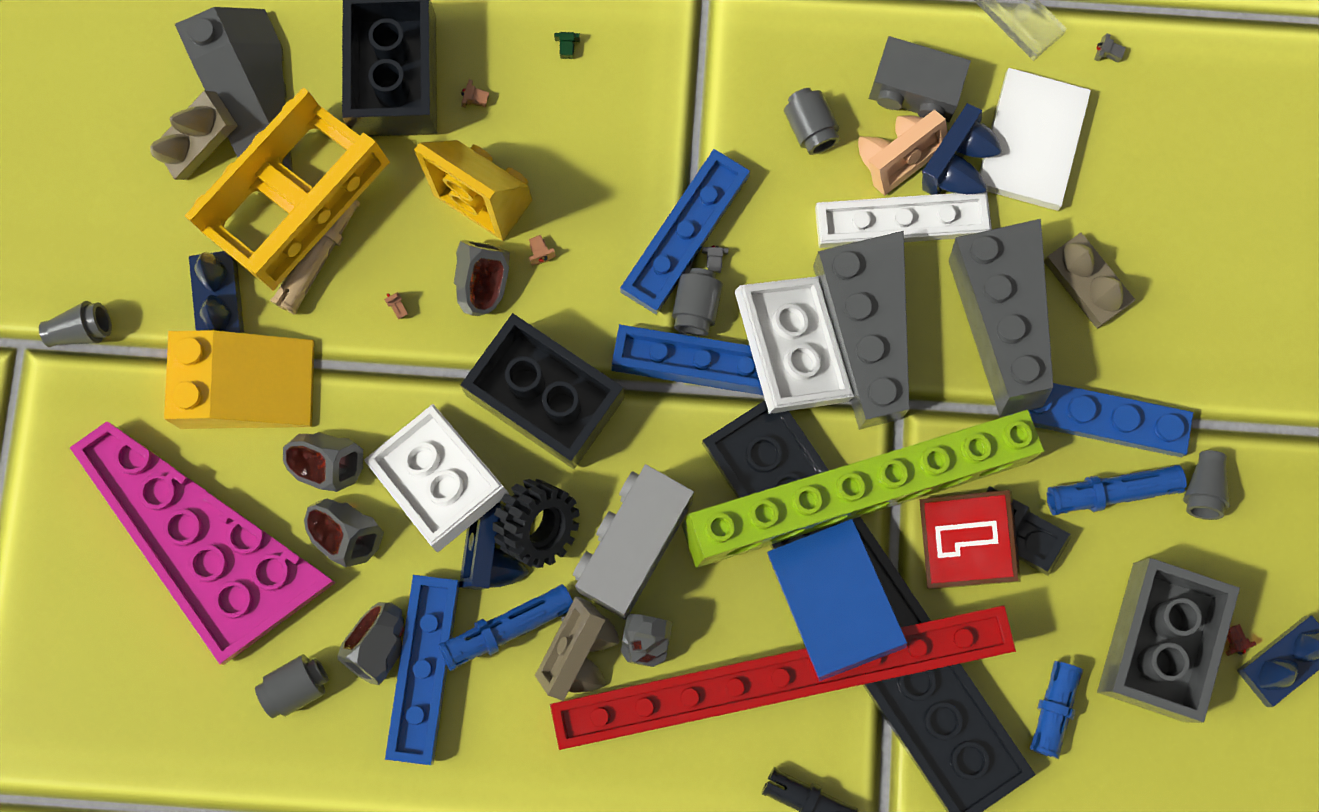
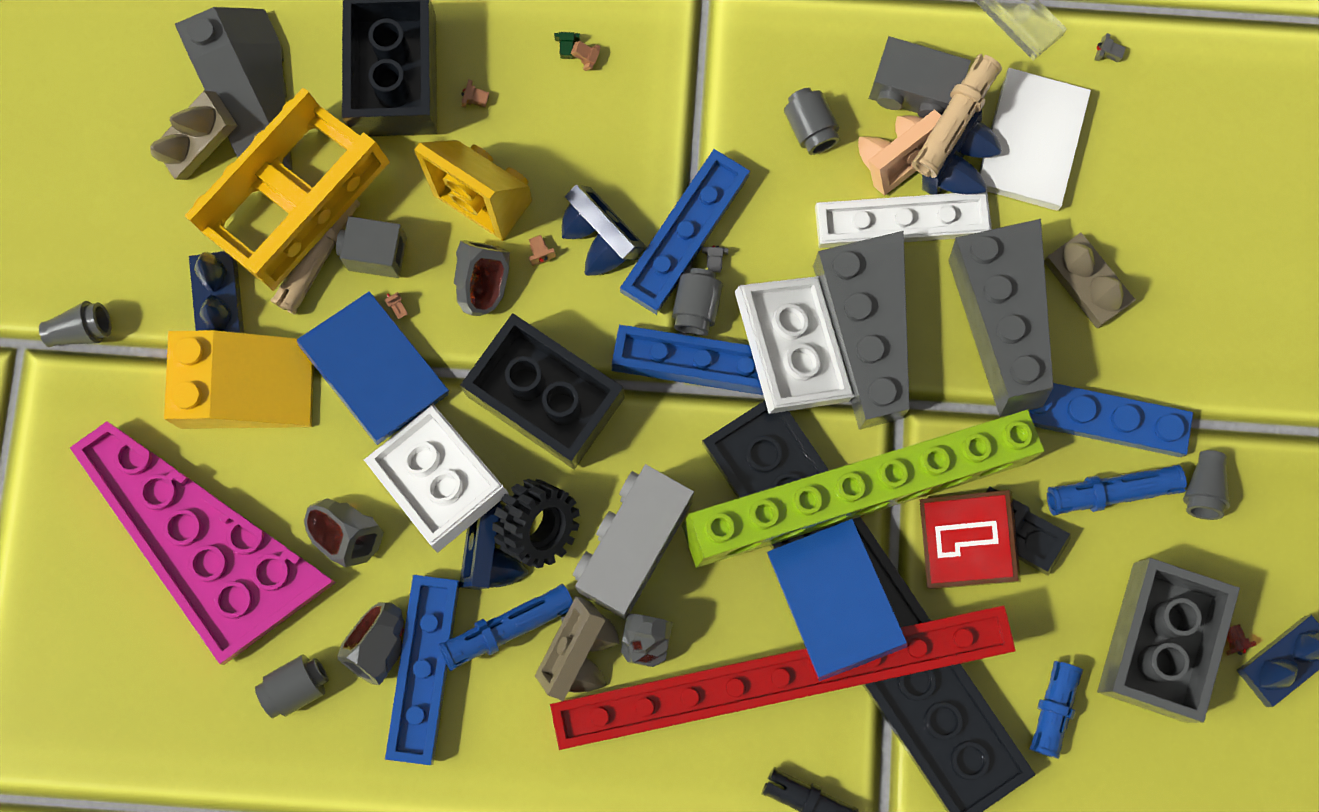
dark grey rock [283,432,363,492] -> none
none -> blue tile [297,291,449,445]
none -> dark grey brick [336,216,407,278]
none -> dark blue tile [561,184,647,276]
none -> nougat piece [571,41,600,71]
none -> tan pin [912,54,1002,178]

